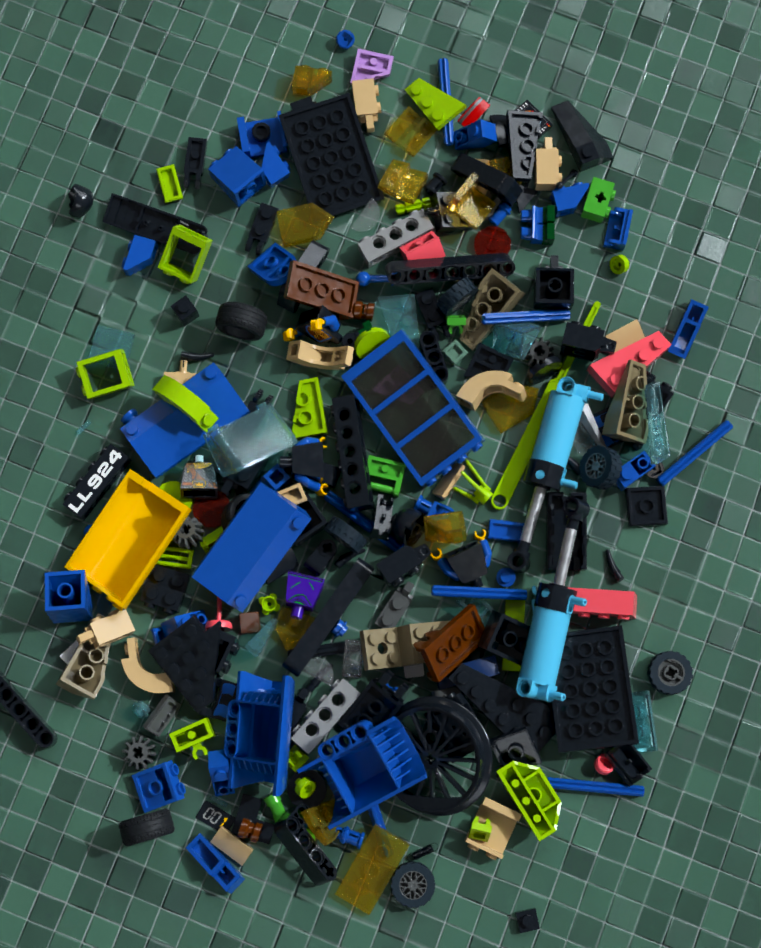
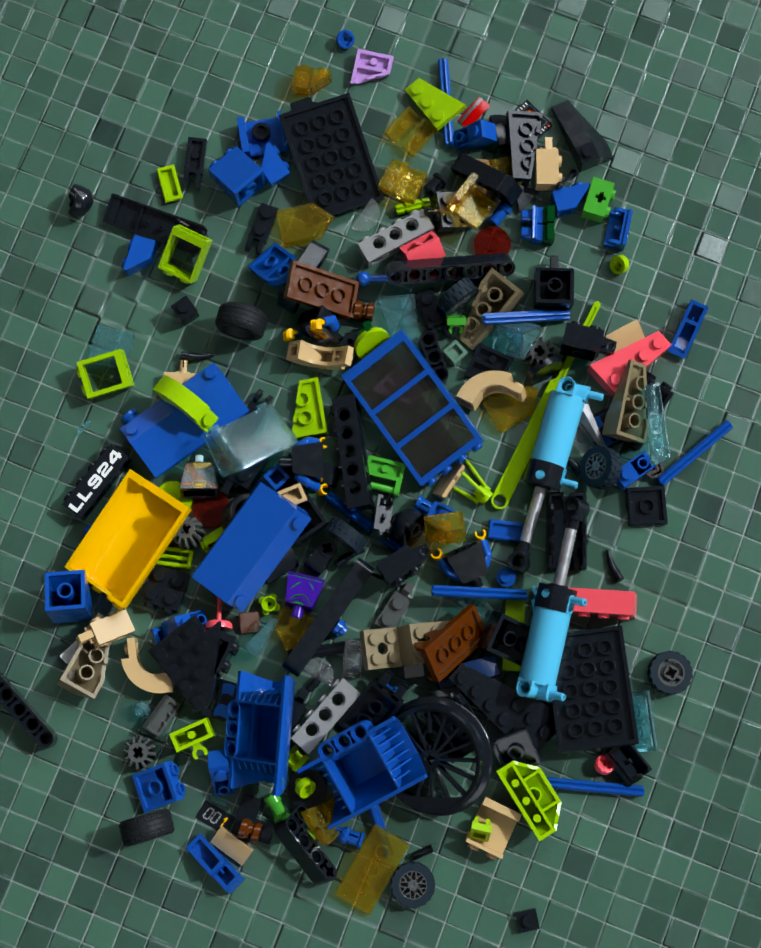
tan hinge [352,78,381,133] -> none

